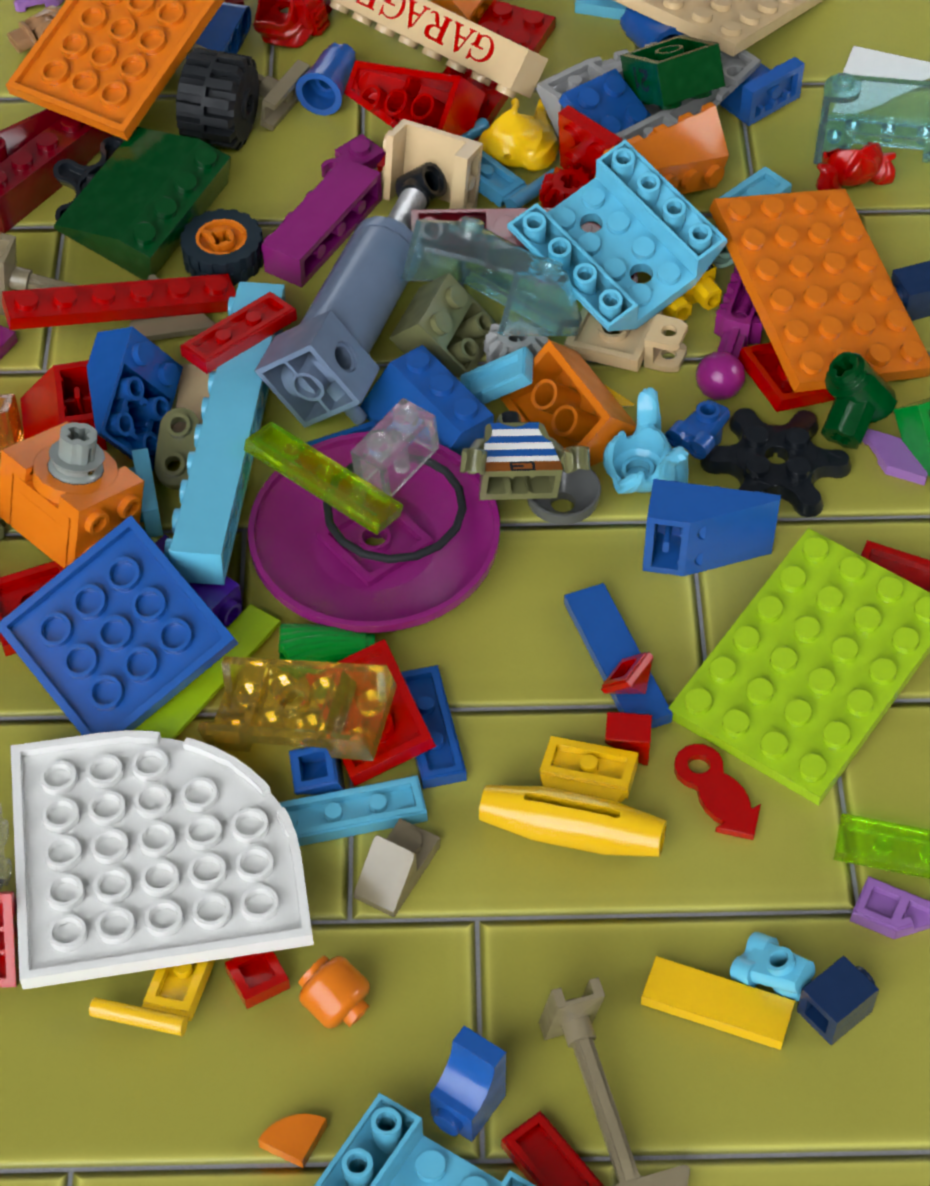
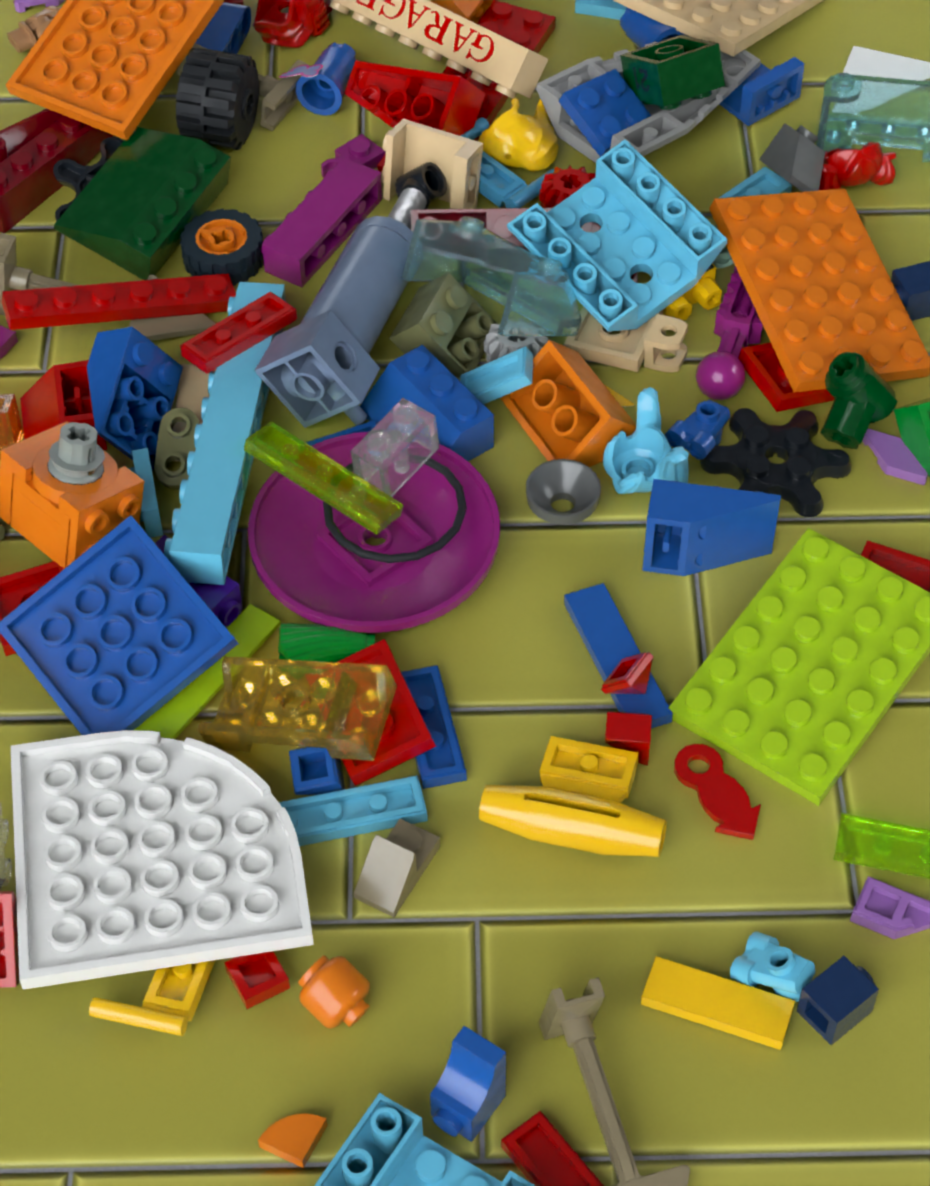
torso [460,411,590,500] -> none
red plate [558,105,623,174] -> none
orange wedge [594,102,729,194] -> none
none -> sticker [279,64,323,78]
none -> dark grey slope [759,123,825,192]

